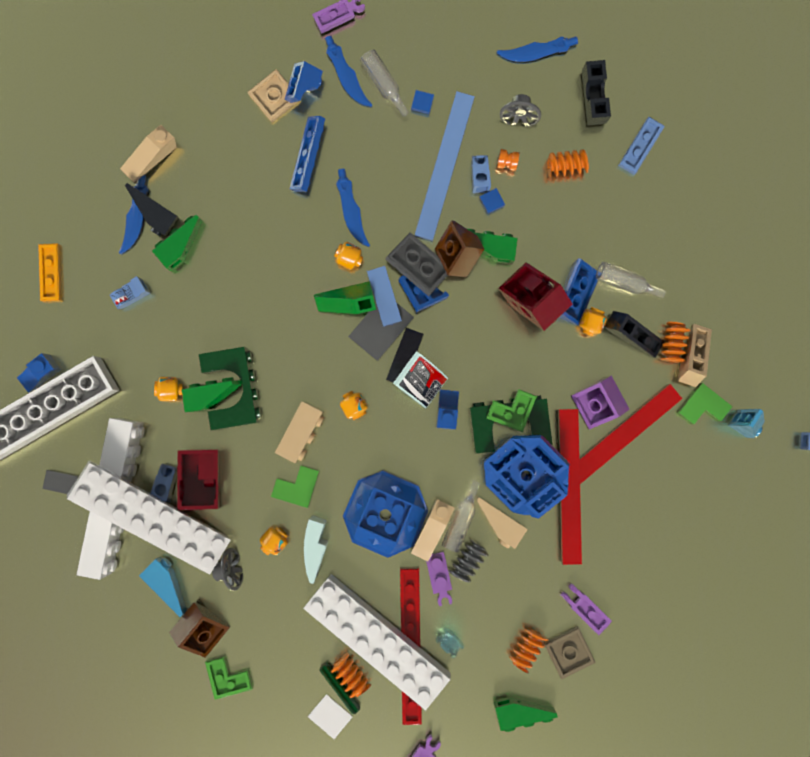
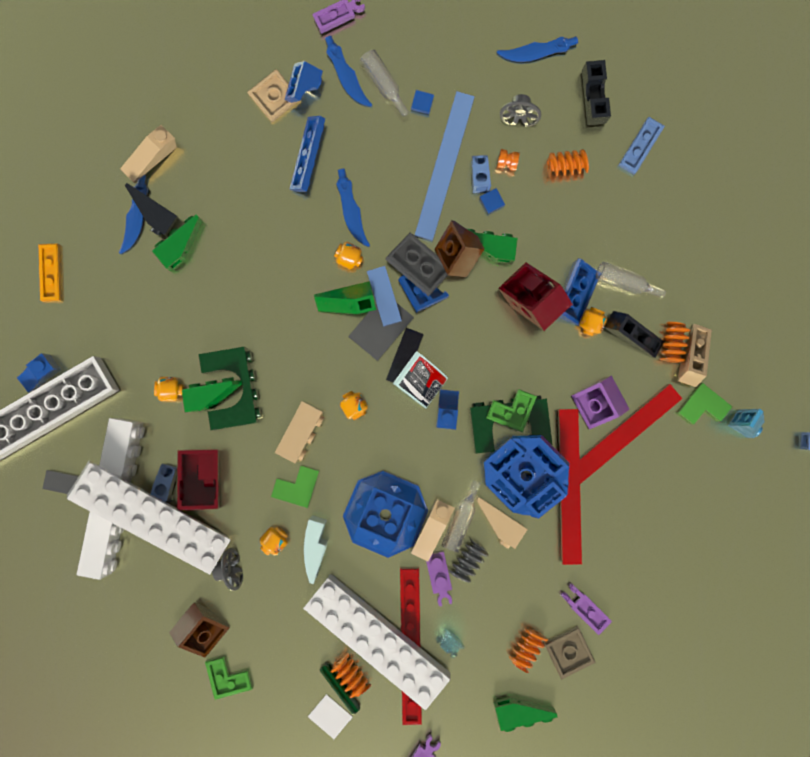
medium blue leg [110,276,151,309] -> none
dark azure slope [139,556,187,617] -> none

